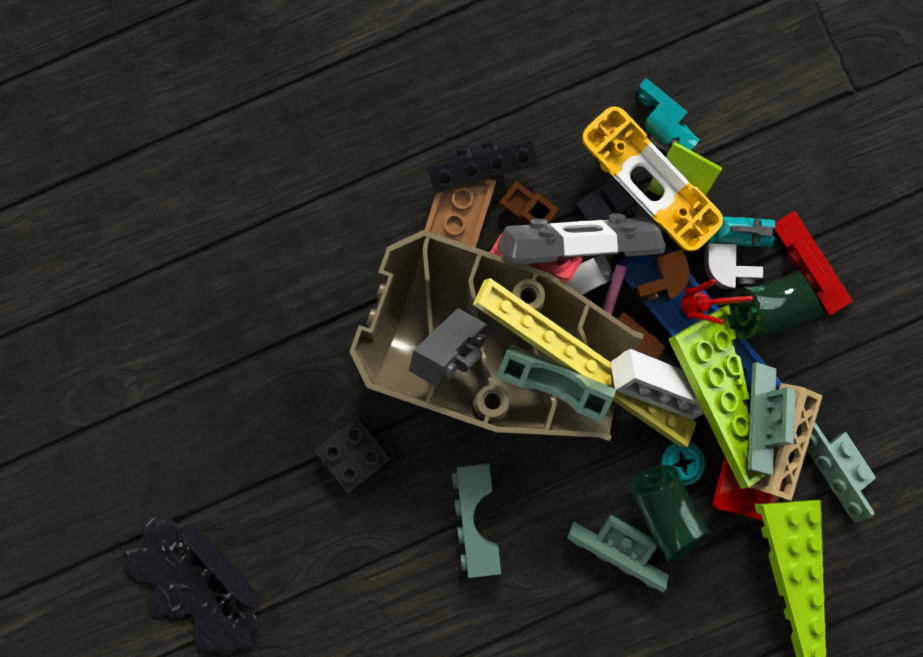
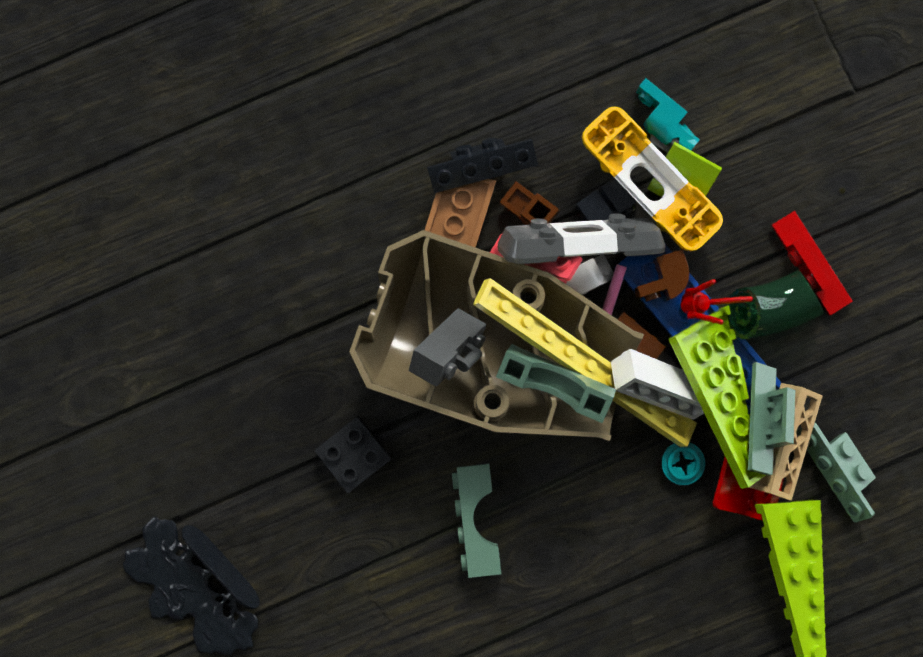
sand green bracket [567,515,668,593] -> none
clear green brick [629,465,712,562] -> none
teal plate [704,216,775,248] -> none
white brick [704,243,763,290] -> none

